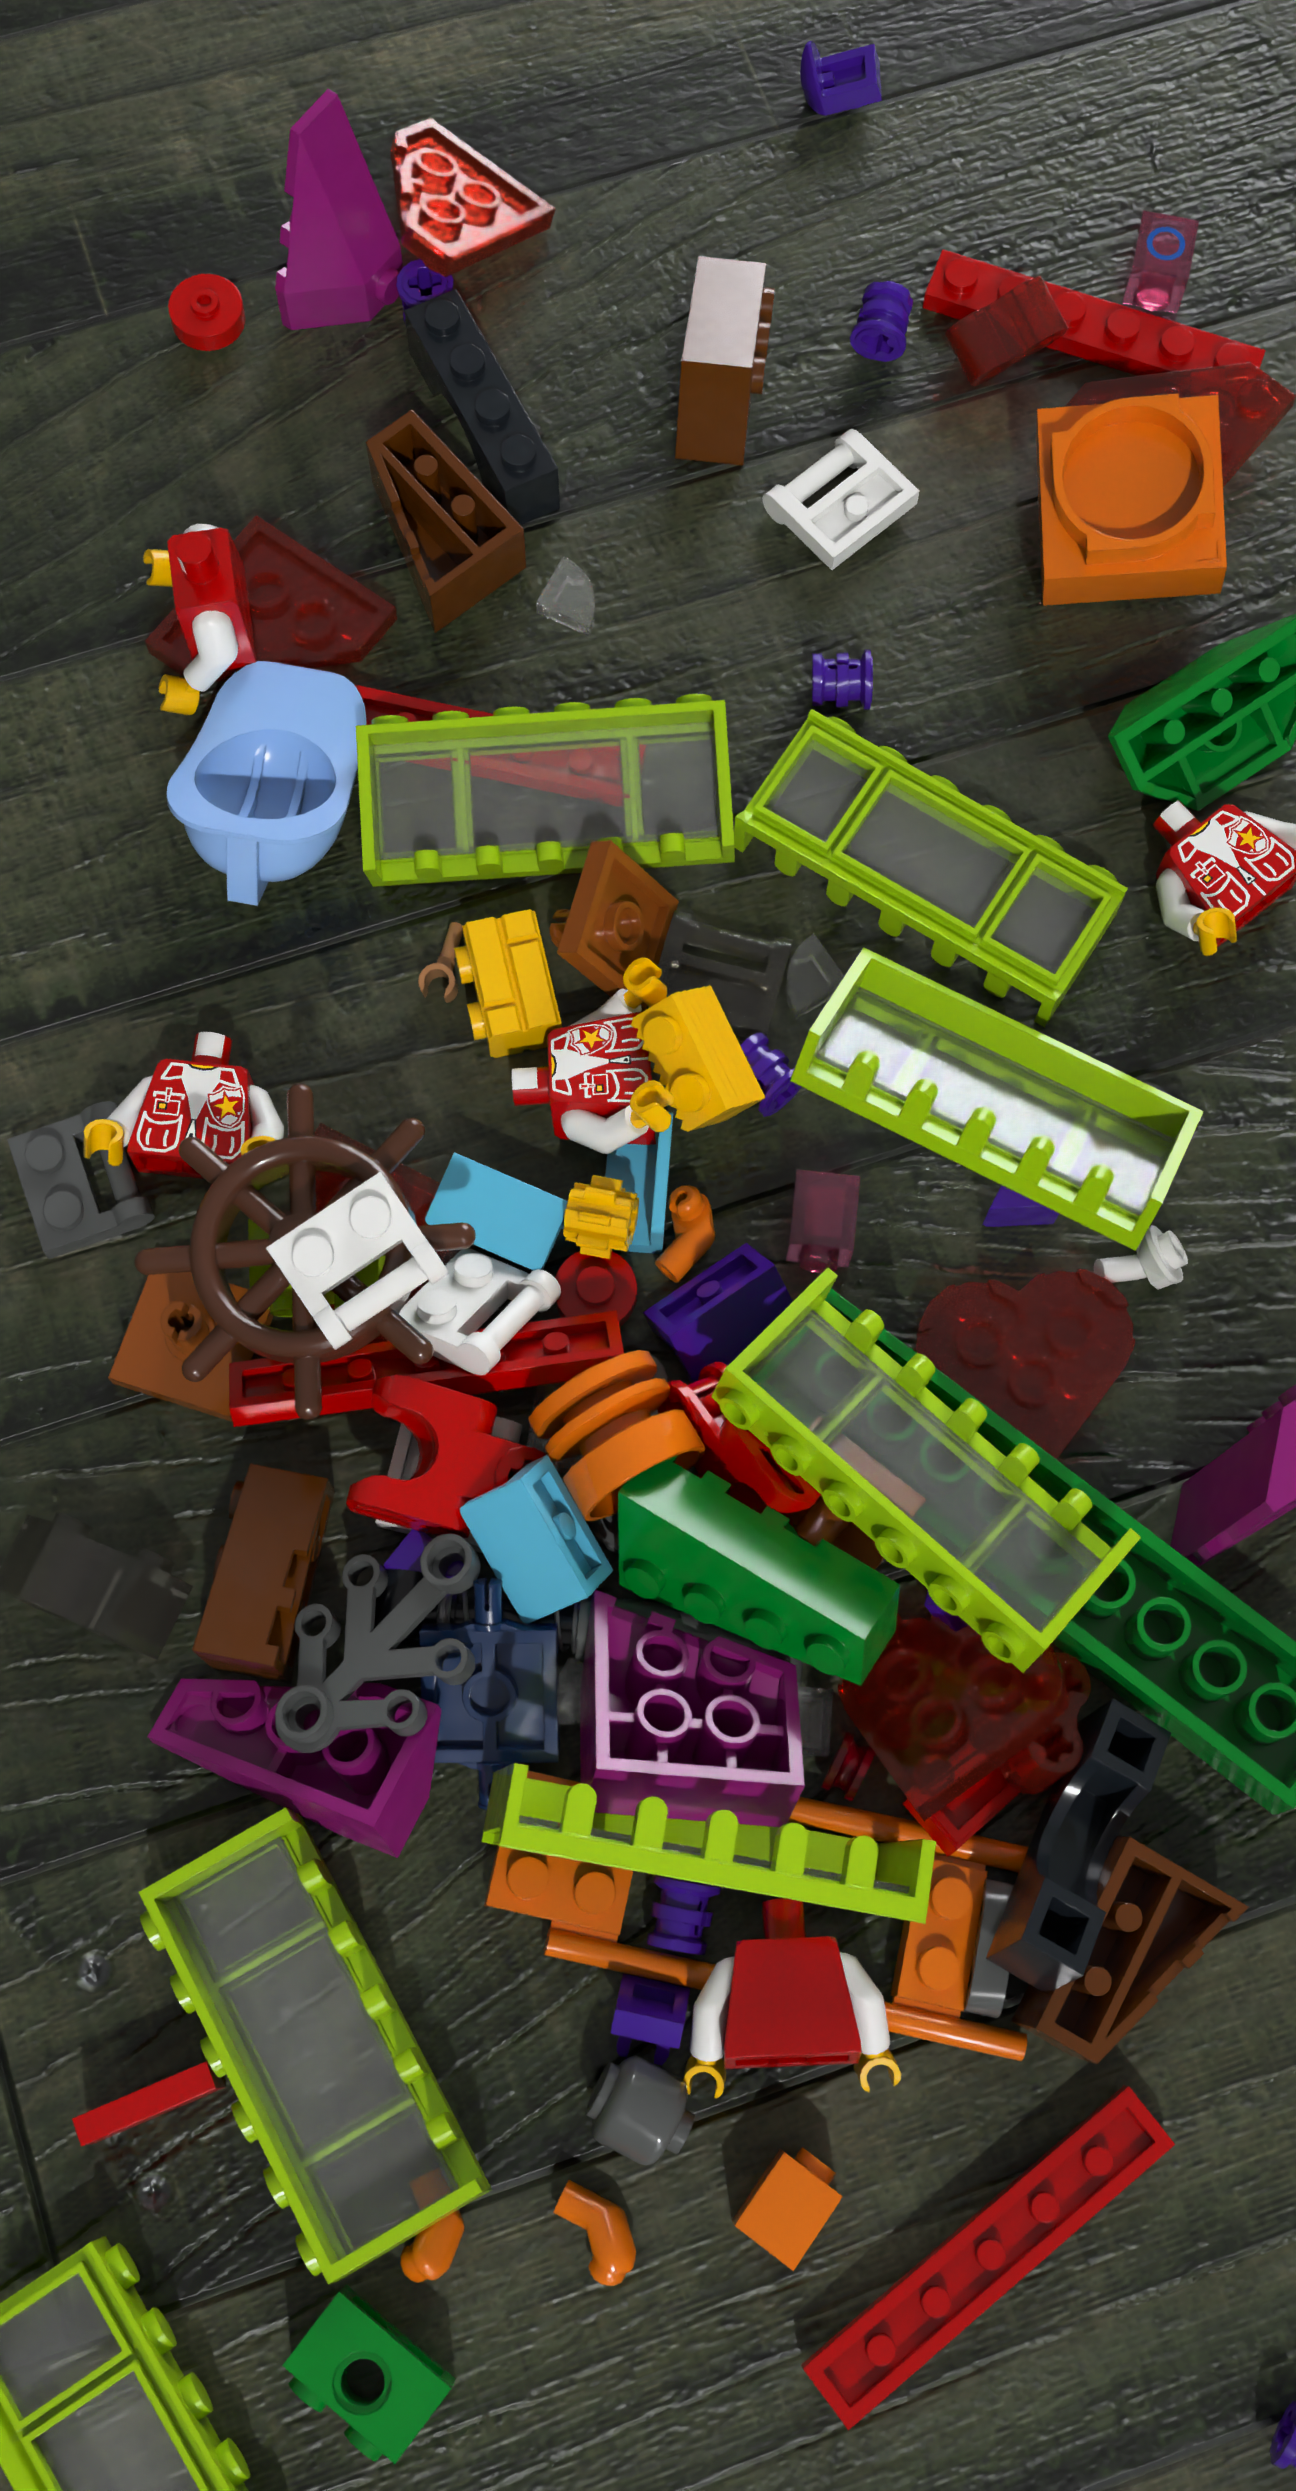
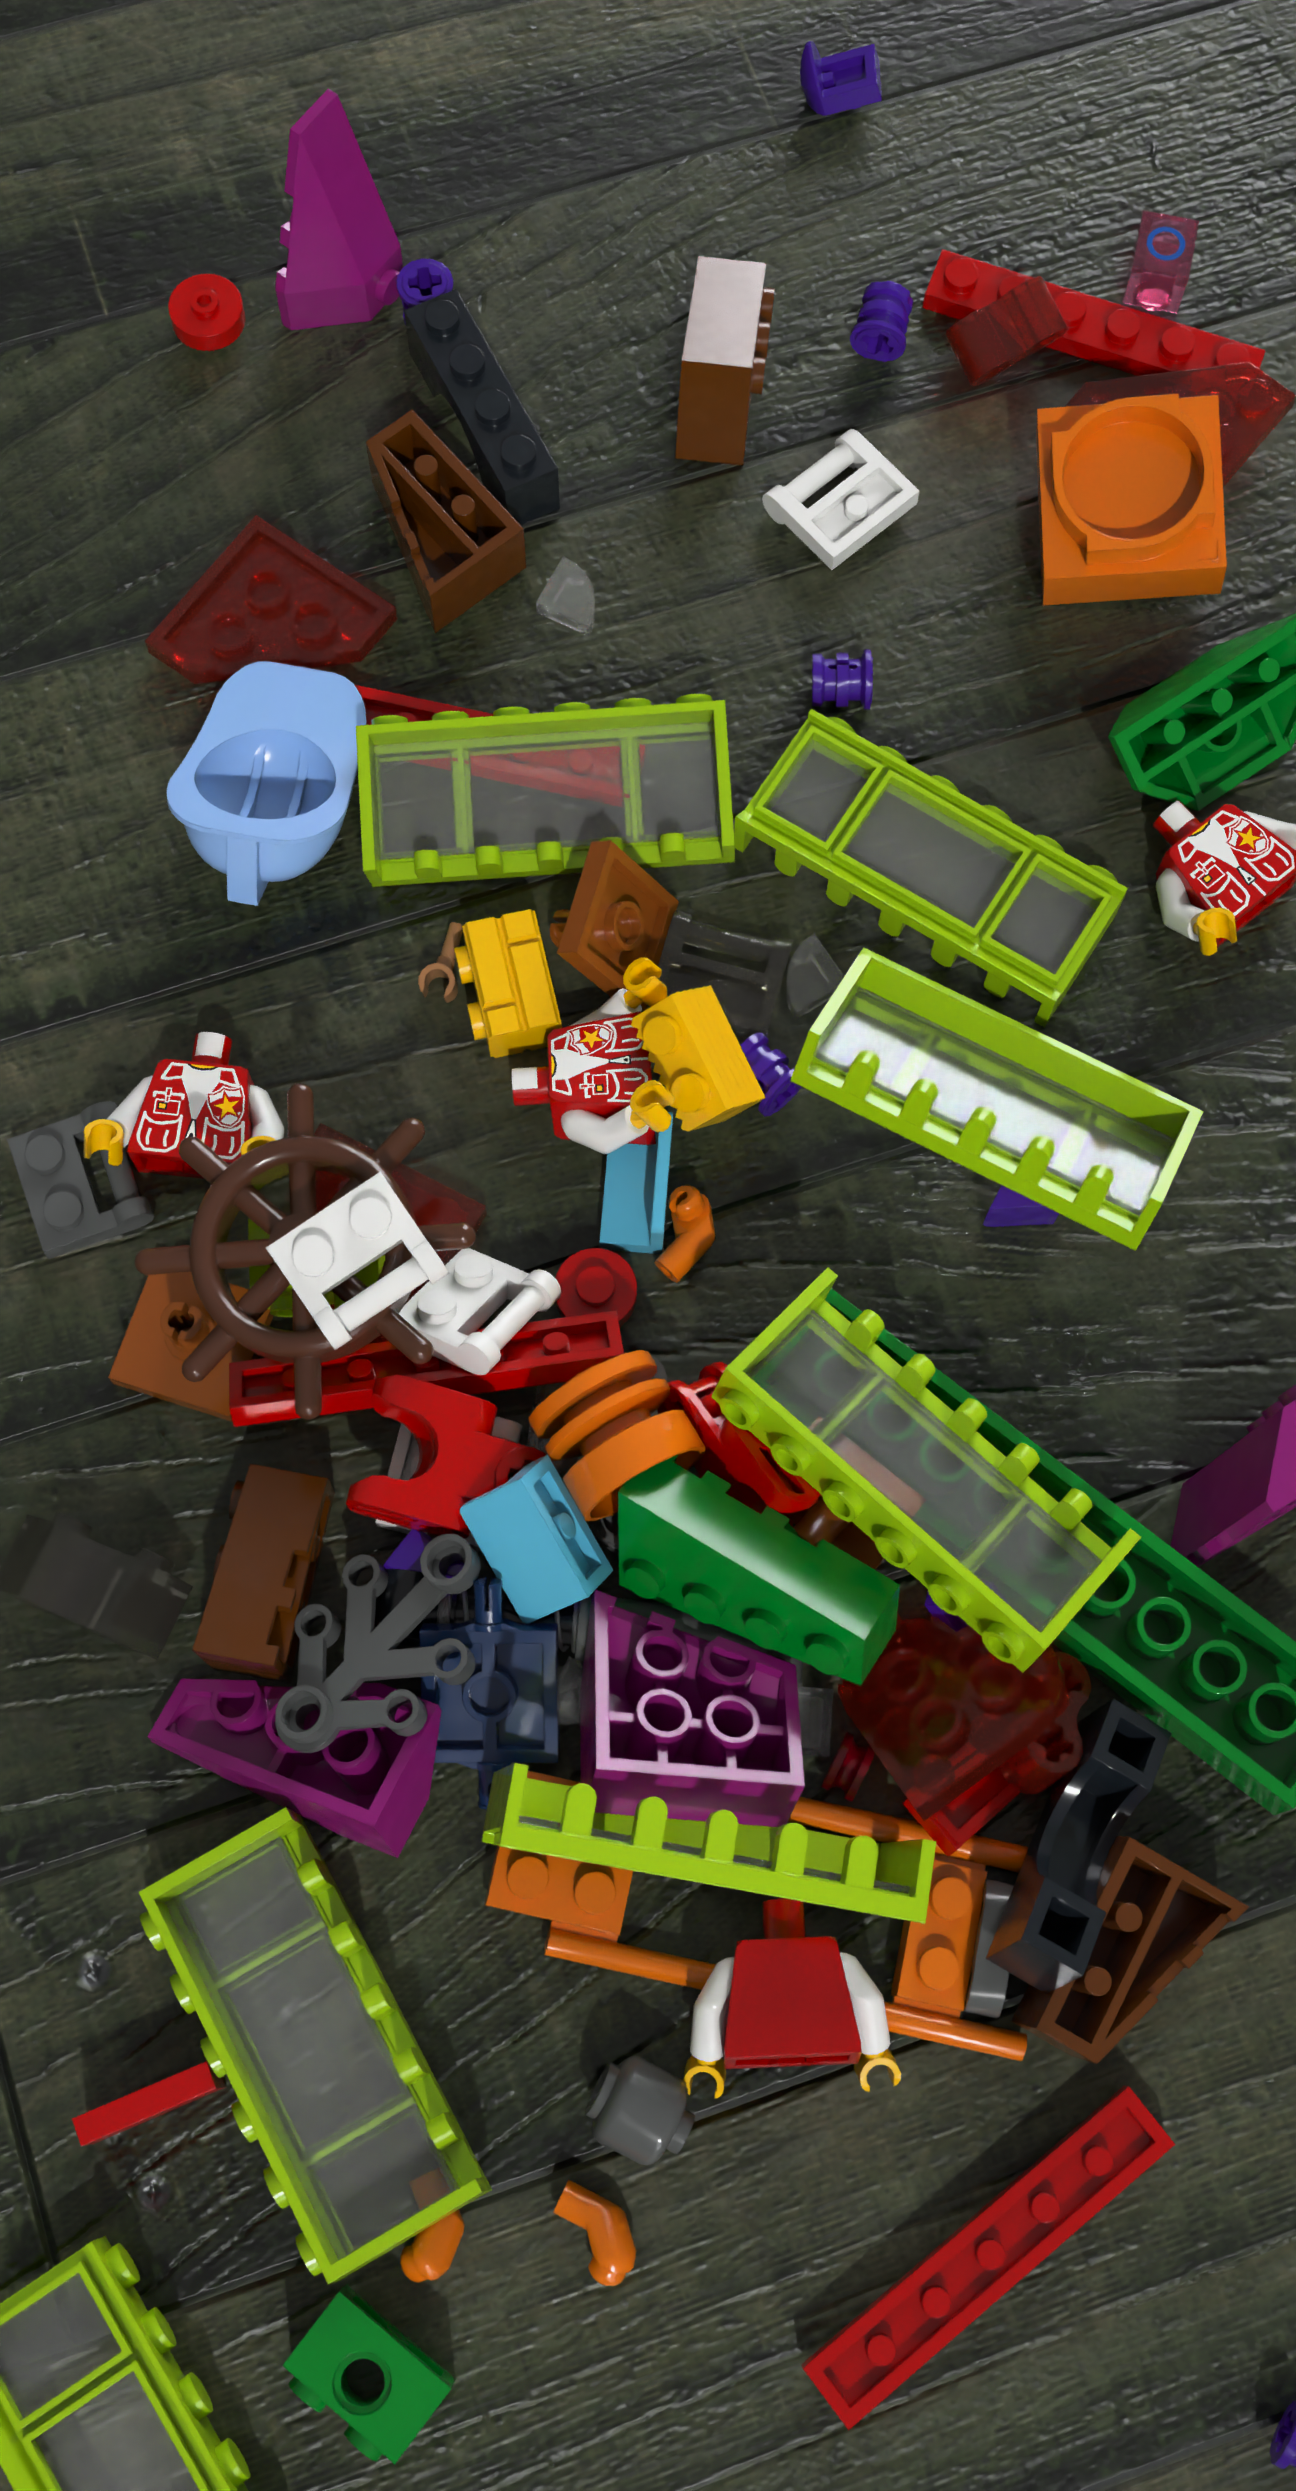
torso [143,524,257,715] -> none
clear red plate [390,118,556,277] -> none
medium azure panel [425,1152,568,1271] -> none
yellow gear [563,1175,639,1259] -> none
dark purple tile [610,1973,690,2065] -> none
dark purple panel [642,1243,793,1383] -> none
dark purple bush [647,1875,721,1955] -> none
orange brick [732,2147,843,2271] -> none
clear pink brick [786,1169,860,1273] -> none
clear red plate [914,1269,1135,1459] -> none
white plate [1094,1225,1188,1290] -> none

